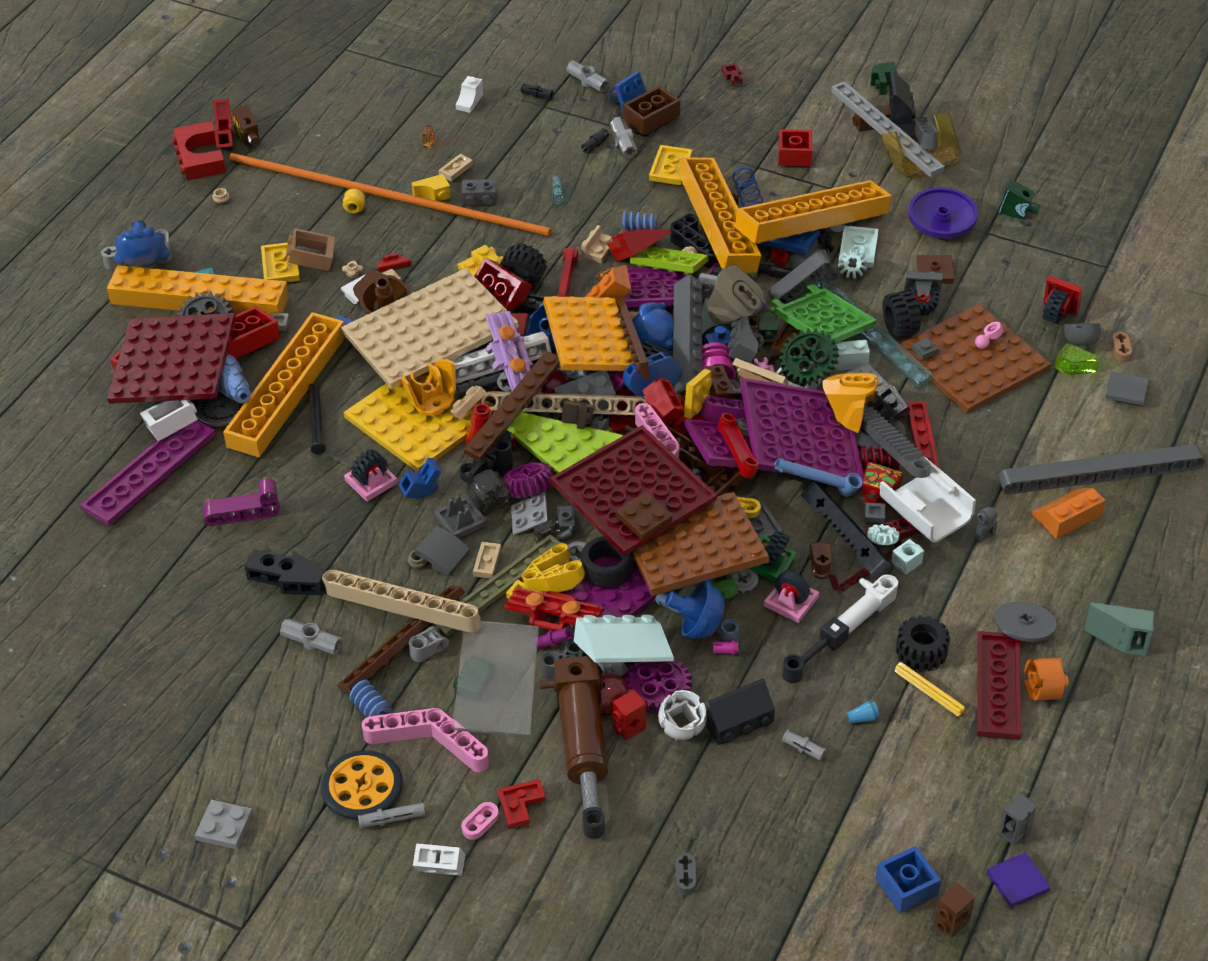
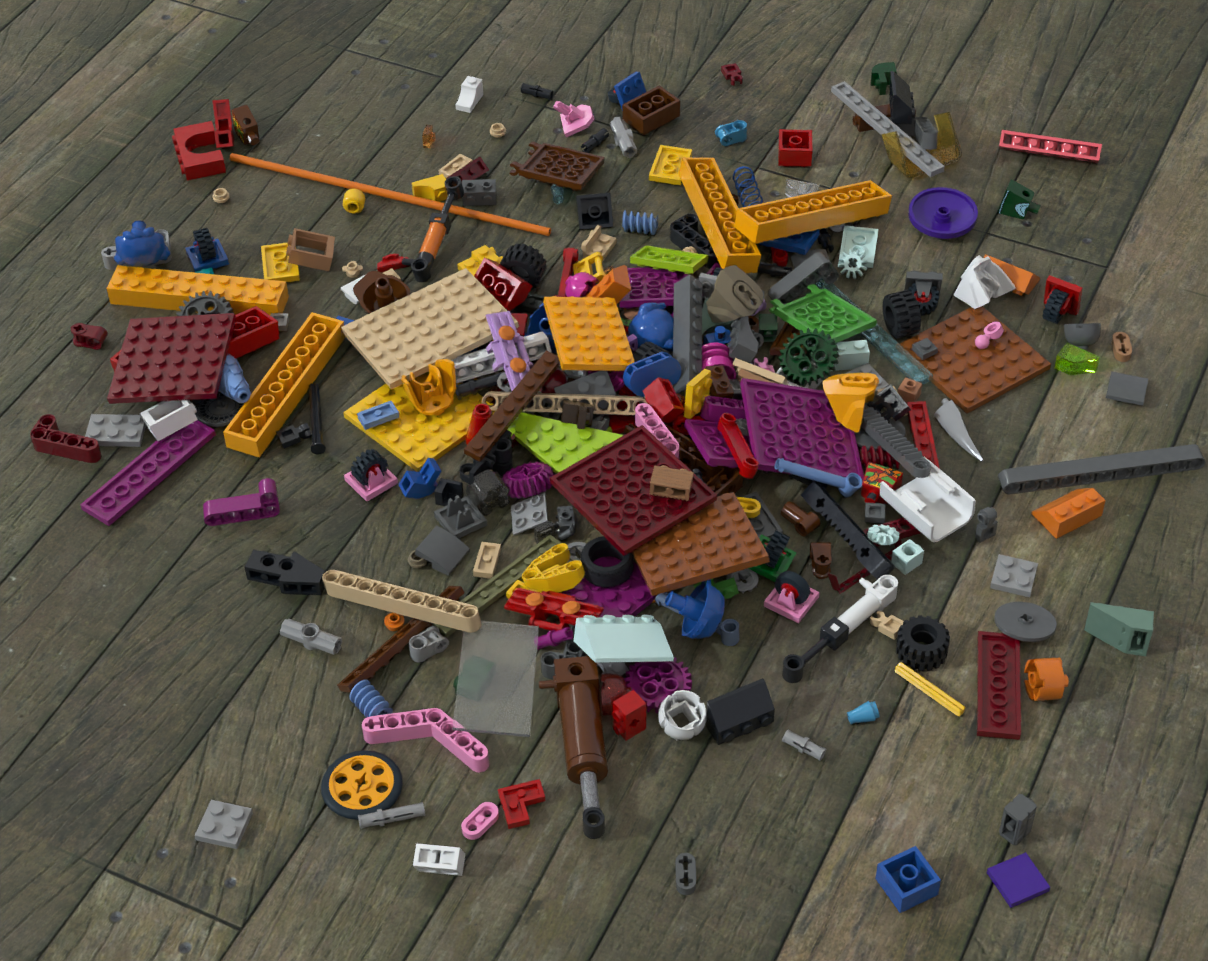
tan plate [450,386,487,419] -> none
light grey piece [566,60,610,93] -> none
red slope [607,229,671,262] -> none
reddish brown plate [616,296,651,380] -> none
reddish brown plate [616,492,673,540] -> none
dark pink pin [713,639,739,656] -> none
reddish brown plate [916,255,954,283] -> none
reddish brown brick [934,882,975,938] -> none
none -> dark red beam [30,414,102,463]
none -> dark red piece [71,323,108,350]
none -> light grey plate [85,414,146,447]
none -> plate [185,227,229,272]
none -> black plate [276,423,312,449]
none -> medium blue plate [357,401,399,430]
none -> orange plate [384,612,405,631]
none -> black piece [402,176,464,282]
none -> black panel [434,478,464,506]
none -> dark red plate [446,156,489,182]
none -> tan plate [490,123,506,138]
none -> reddish brown plate [509,142,605,190]
none -> bright pink piece [553,101,594,137]
none -> dark pink cylinder [565,272,599,297]
none -> yellow plate [573,252,606,283]
none -> black slope [576,193,613,230]
none -> medium nougat brick [649,465,694,501]
none -> dark azure piece [715,120,747,146]
none -> reddish brown piece [781,501,821,537]
none -> clear slope [785,179,820,198]
none -> tan plate [870,611,904,640]
none -> nougat plate [898,377,922,403]
none -> light grey piece [934,398,984,462]
none -> white piece [954,255,1016,309]
none -> orange slope [984,254,1040,296]
none -> light grey plate [990,554,1038,597]
none -> coral brick [999,130,1102,163]

